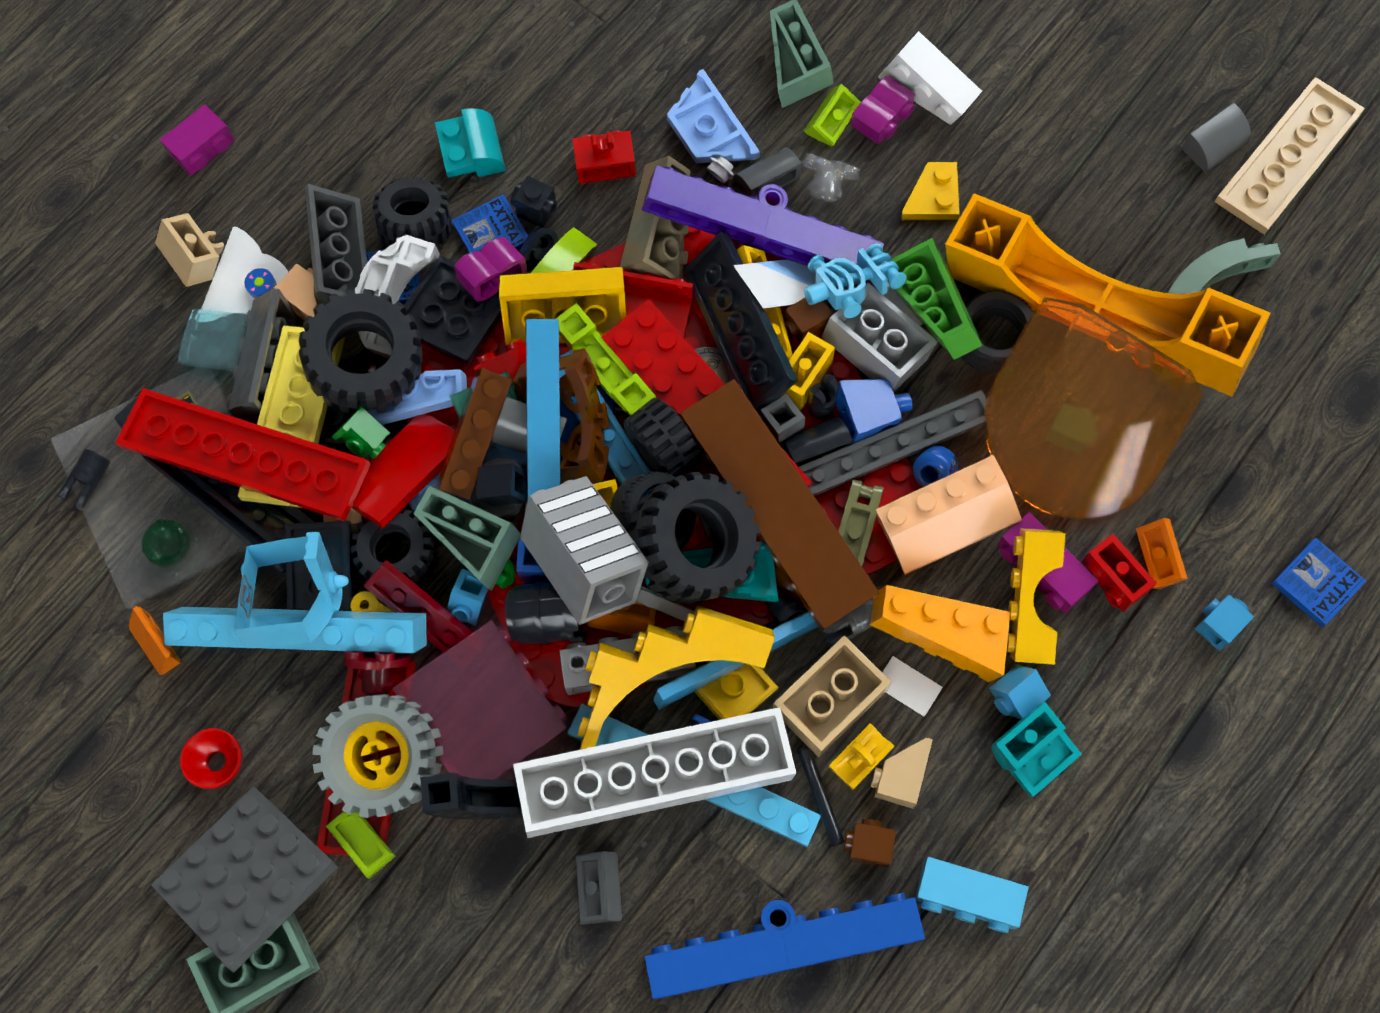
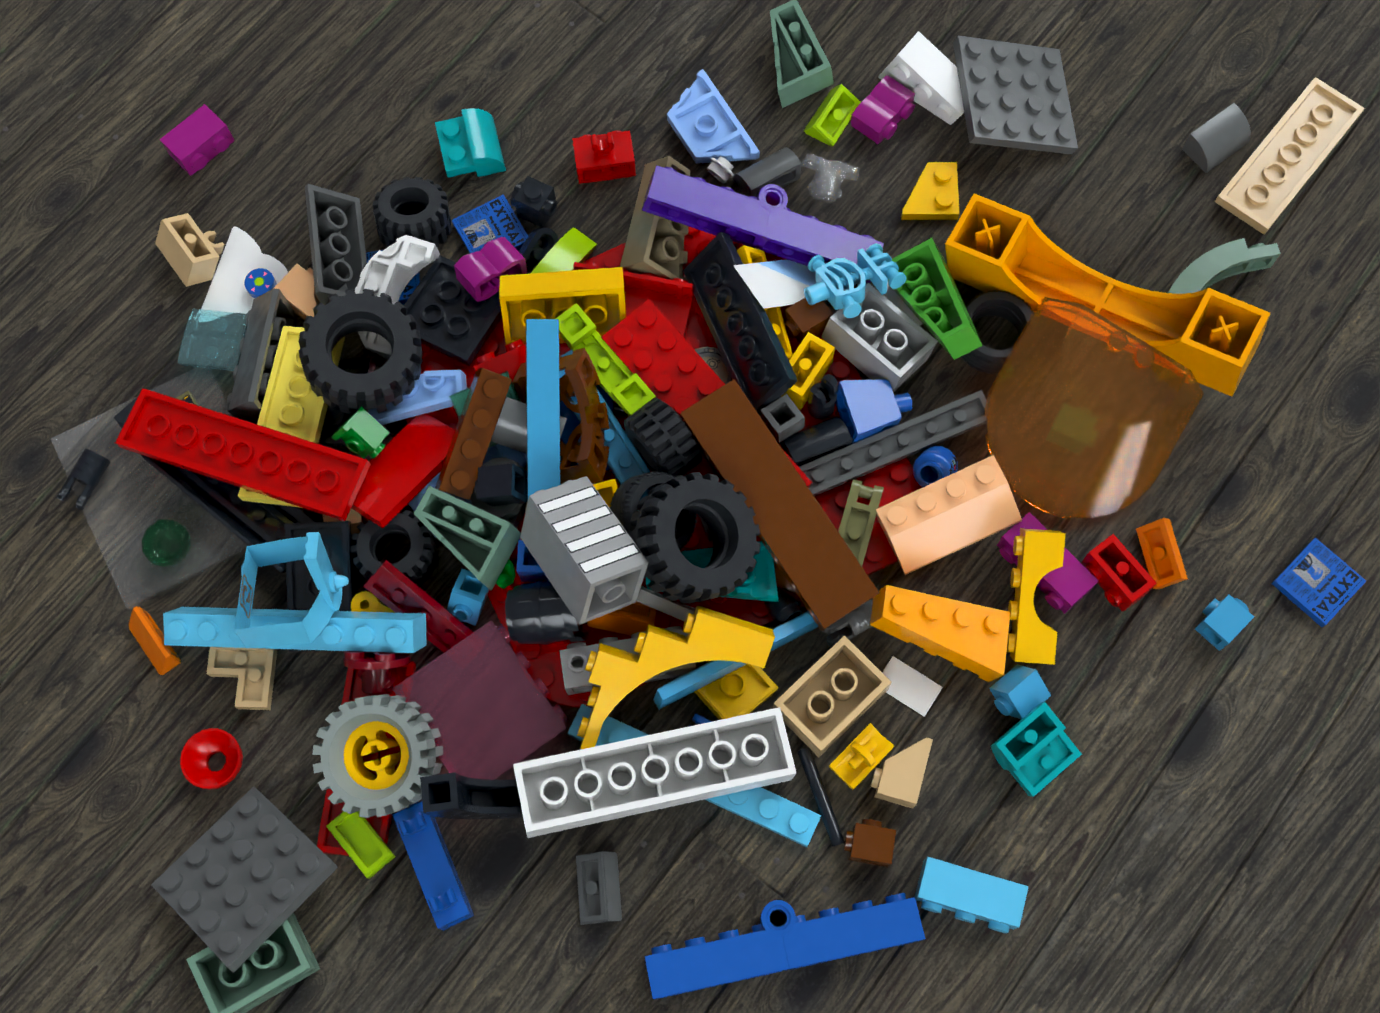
none -> tan plate [206,647,277,710]
none -> blue brick [393,801,474,931]
none -> dark grey plate [953,35,1078,154]

